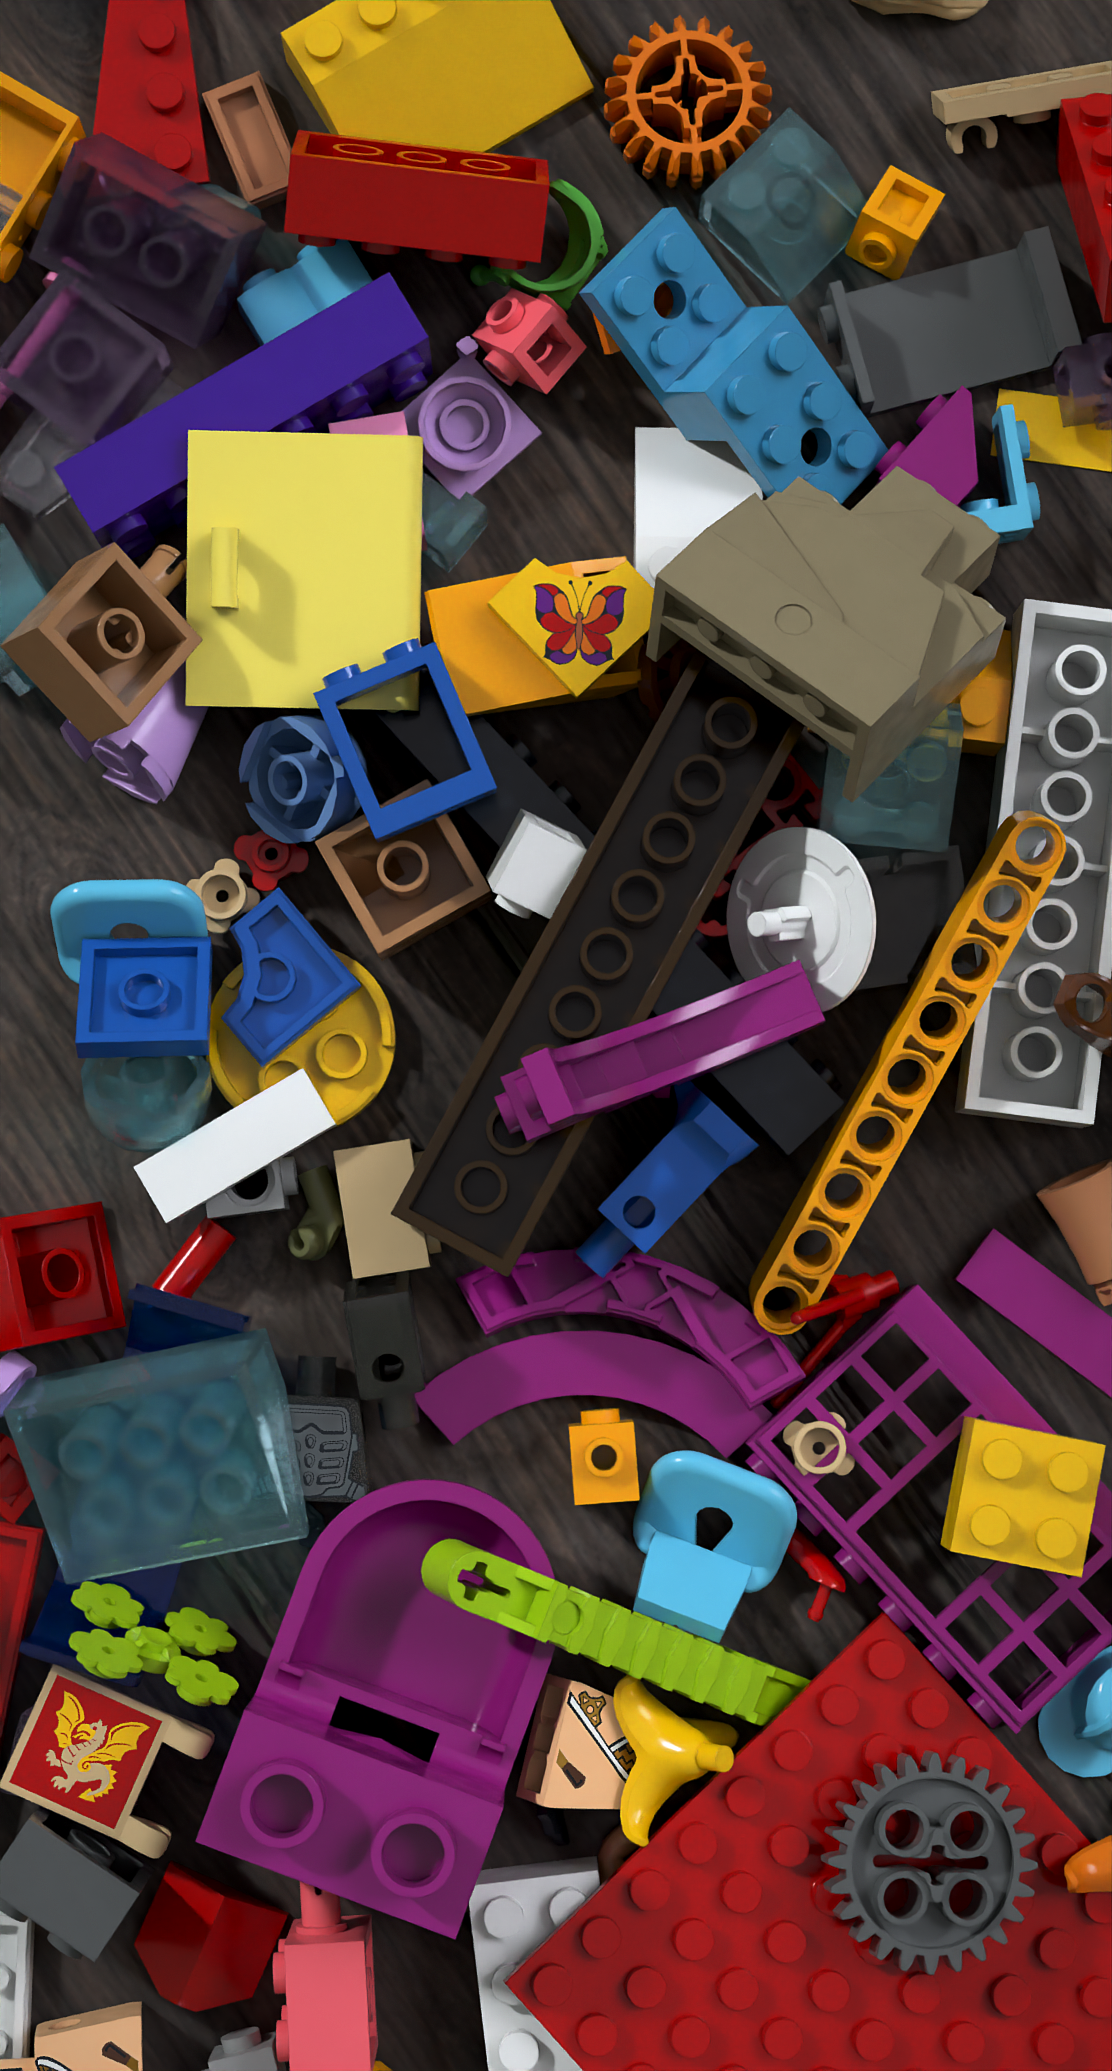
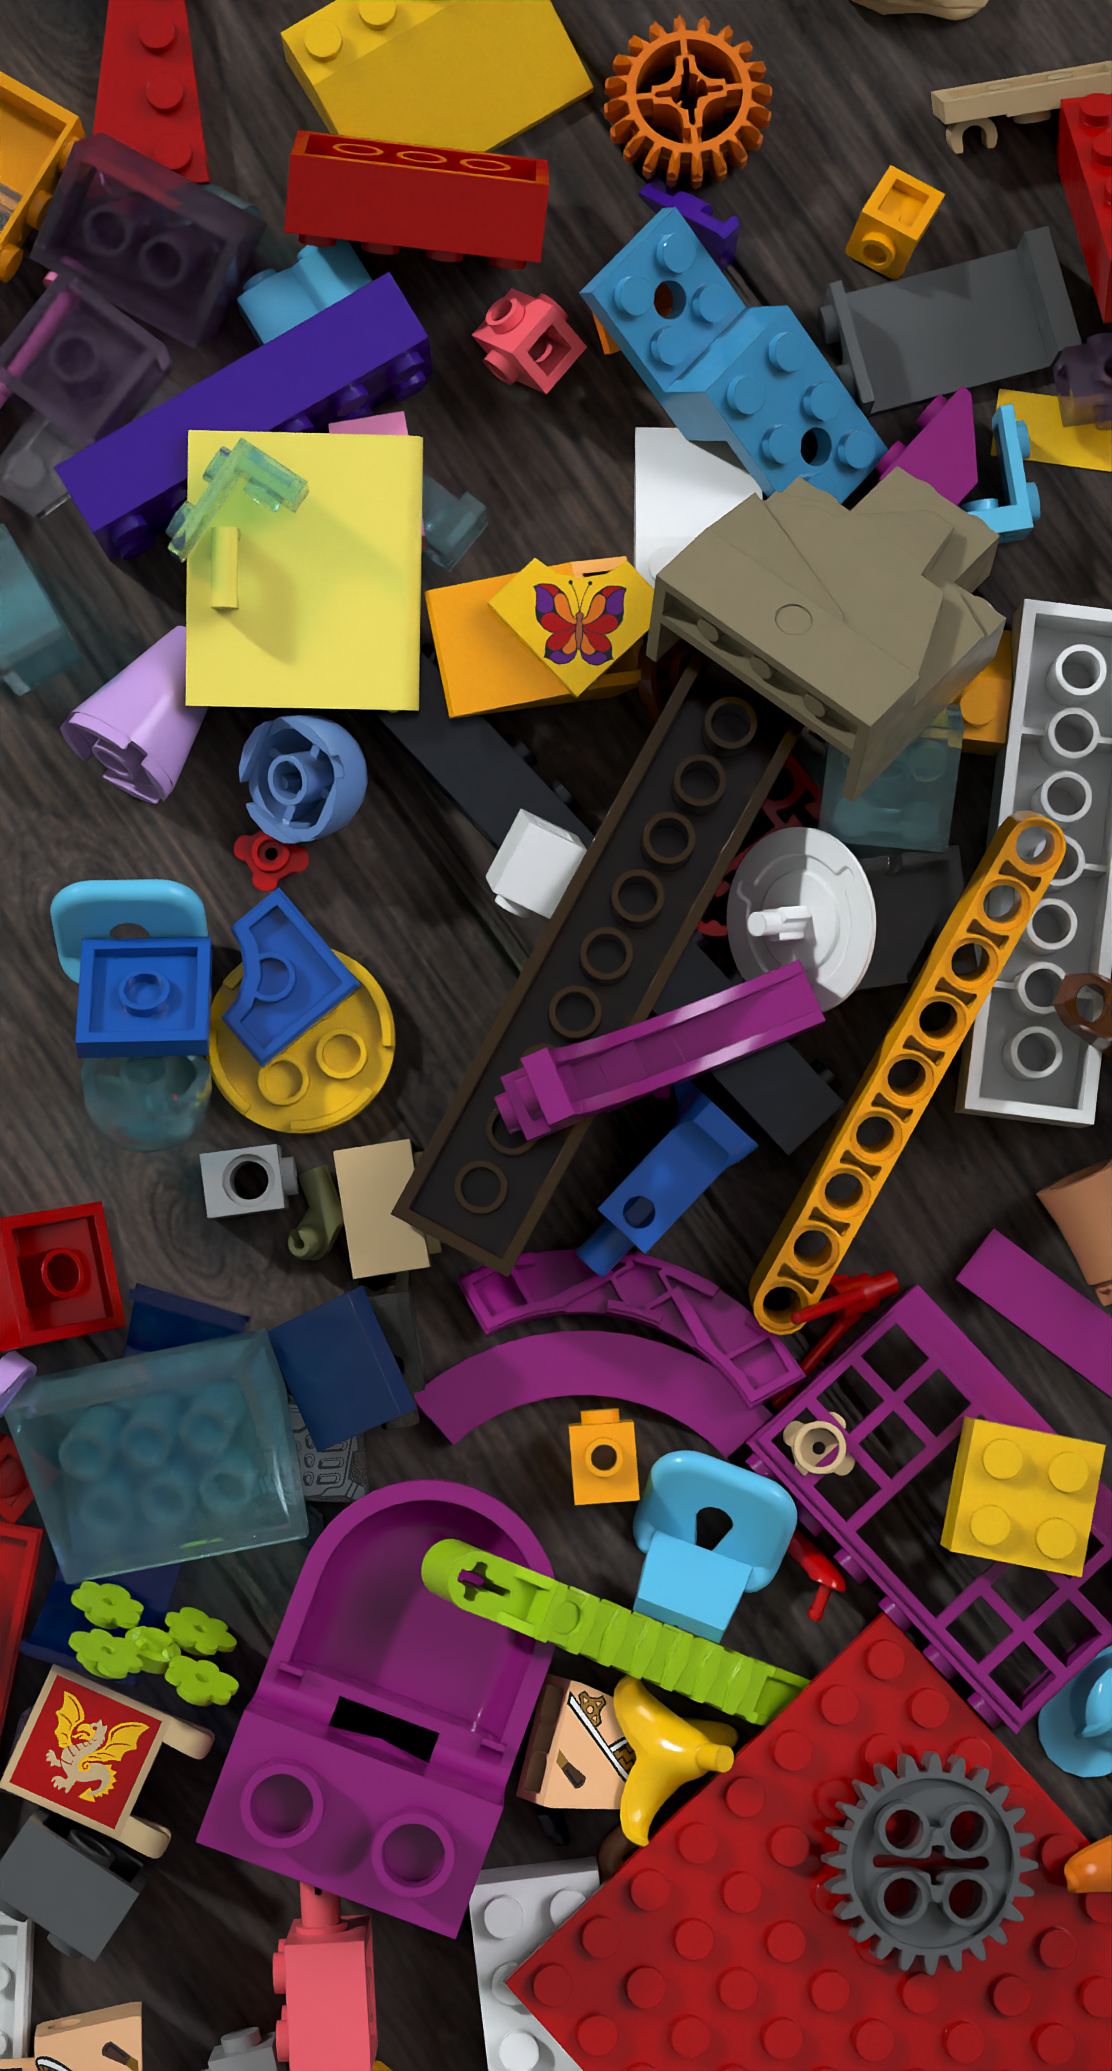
medium nougat brick [0,542,203,742] -> none
white tile [134,1068,337,1224] -> none
red slope [134,1861,289,2012] -> none
red hinge [143,1215,237,1320] -> none
tan plate [186,859,260,934] -> none
nougat tile [202,71,292,214] -> none
blue window [313,638,497,843] -> none
medium nougat slope [315,779,492,961] -> none
lavender hat [402,336,542,507] -> none
bright green helmet [470,178,609,311] -> none
clear light blue slope [698,107,867,305] -> none
none -> clear light blue bracket [166,437,310,563]
none -> dark blue tile [265,1286,417,1452]
none -> dark purple tile [638,177,740,272]

